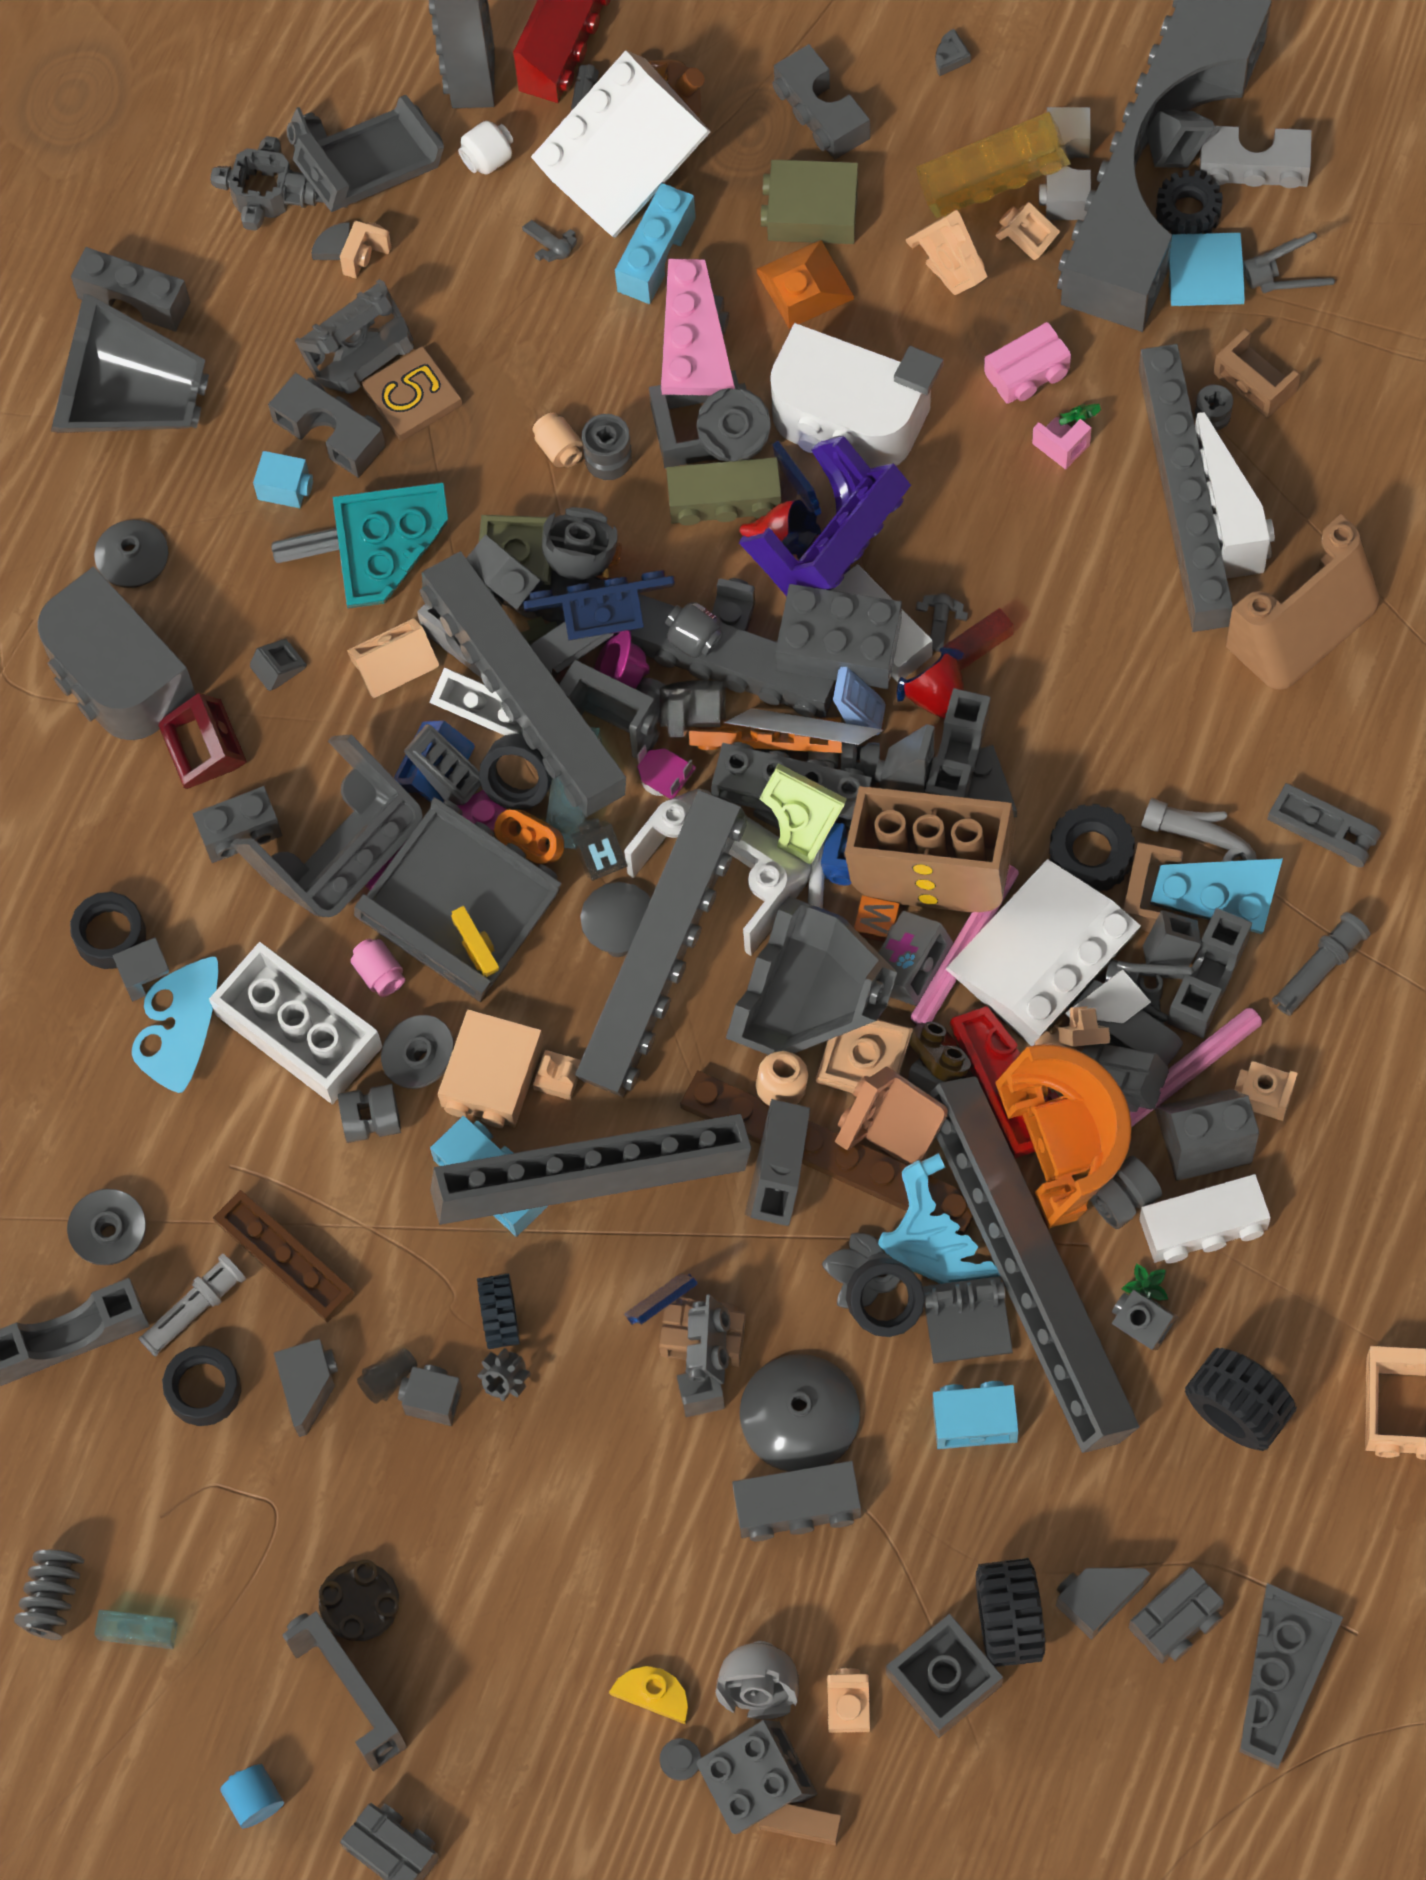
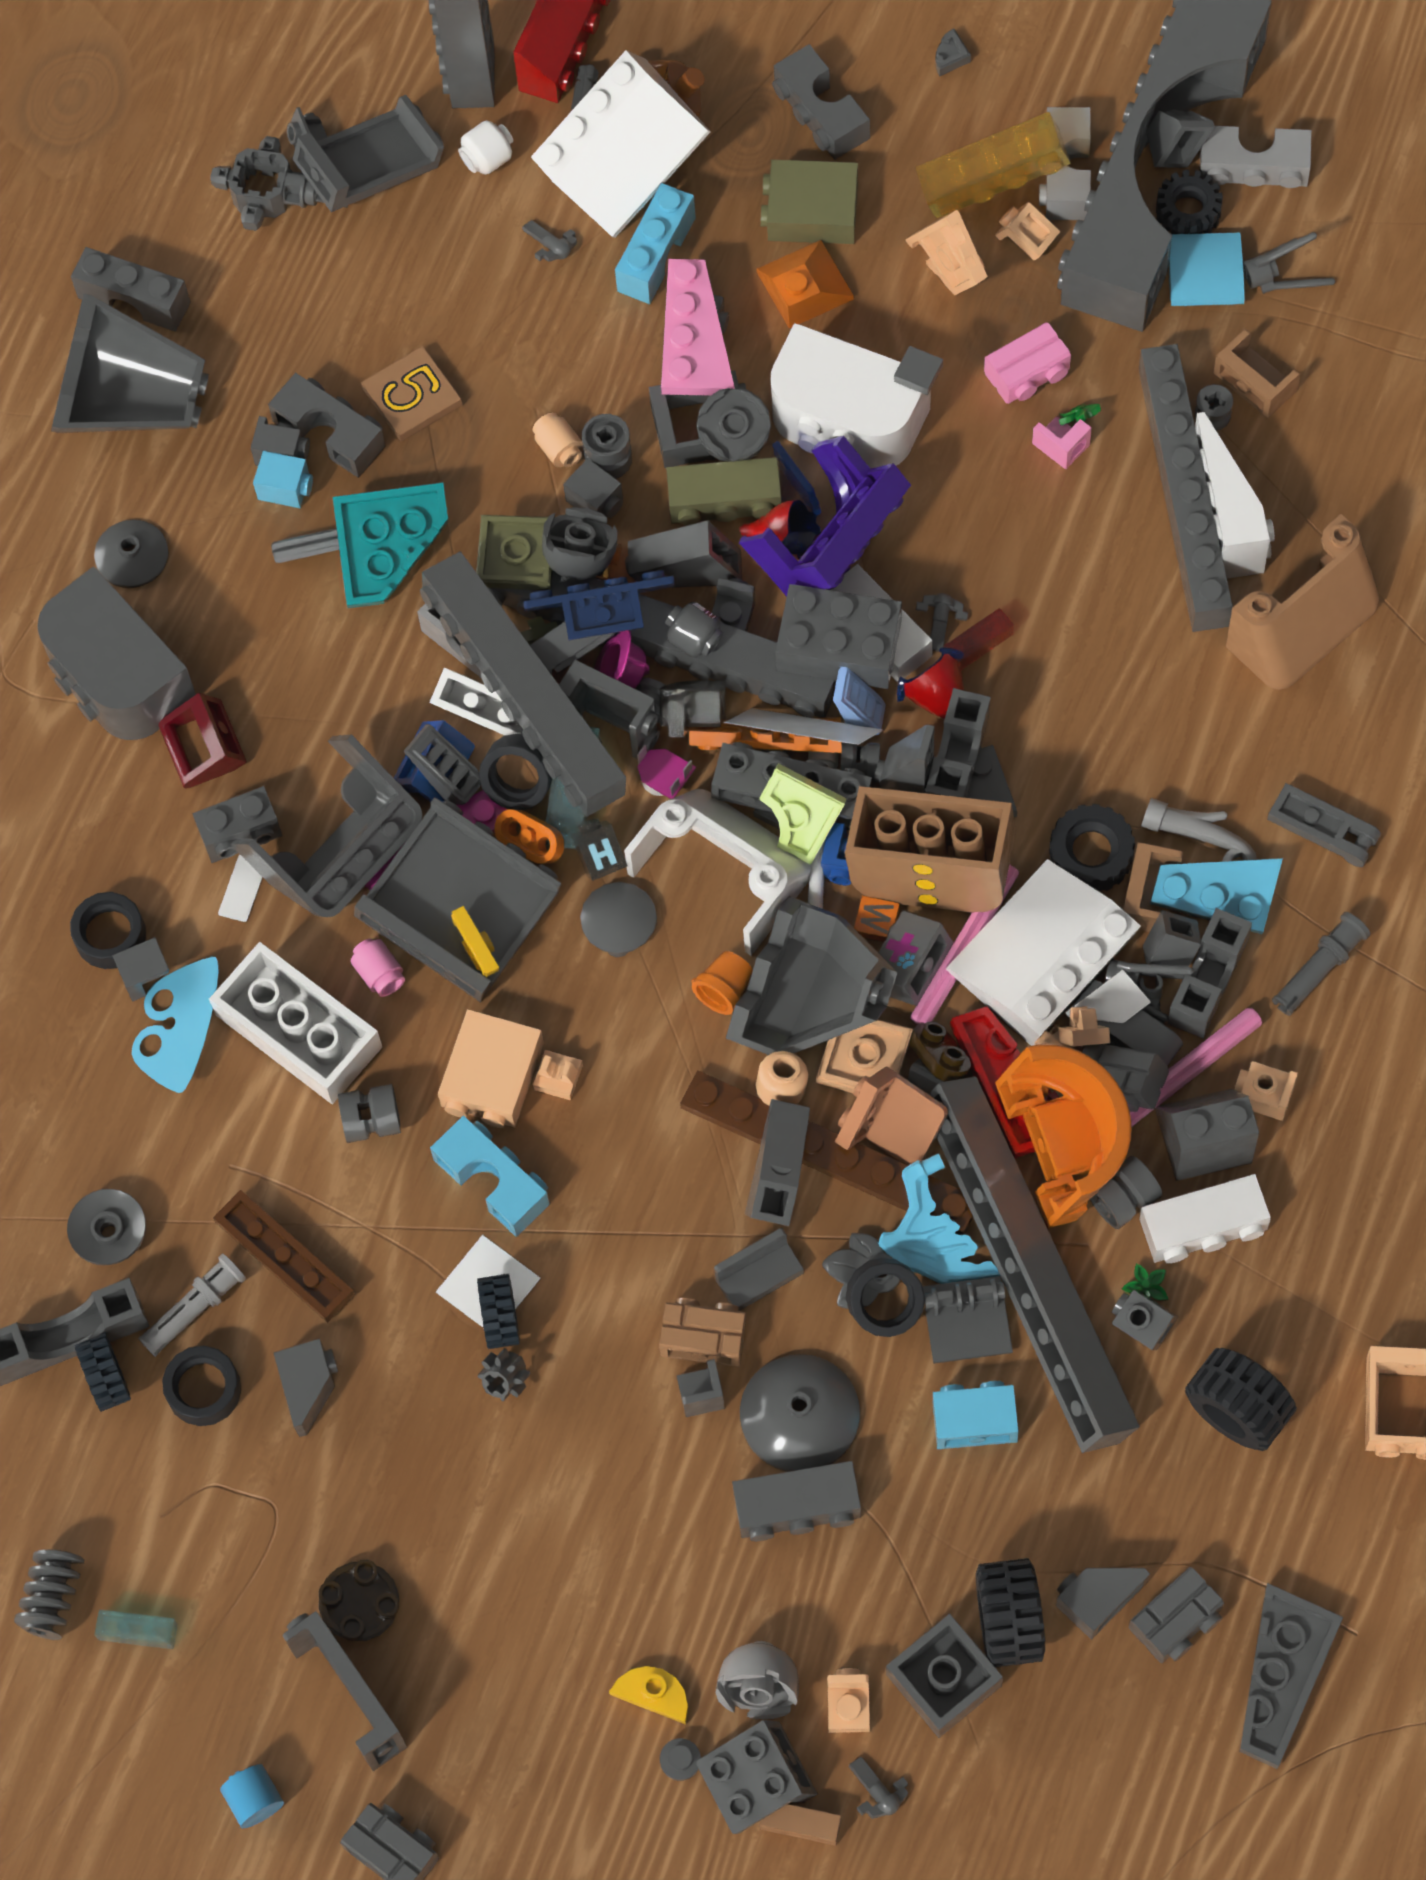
dark grey slope [250,639,307,691] -> none
dark grey piece [295,279,414,394] -> none
dark grey tile [311,223,351,260] -> none
light nougat bracket [340,221,391,279] -> none
light nougat panel [347,618,439,698] -> none
clear smoke cone [357,1348,418,1404] -> none
dark grey dish [381,1015,455,1089] -> none
dark grey brick [398,1365,462,1426] -> none
dark grey brick [430,1114,751,1225] -> none
dark grey slope [466,534,544,611] -> none
dark grey brick [575,790,747,1098] -> none
piece [624,1273,698,1325] -> none
dark grey hinge [685,1294,730,1384] -> none
none -> black bush [75,1333,131,1412]
none -> white sticker [218,855,262,922]
none -> dark grey brick [251,416,310,466]
none -> white sticker [436,1235,541,1327]
none -> dark grey brick [563,458,623,518]
none -> dark grey slope [625,521,742,588]
none -> orange piece [691,951,753,1015]
none -> dark grey panel [714,1228,804,1311]
none -> dark grey piece [849,1757,908,1819]

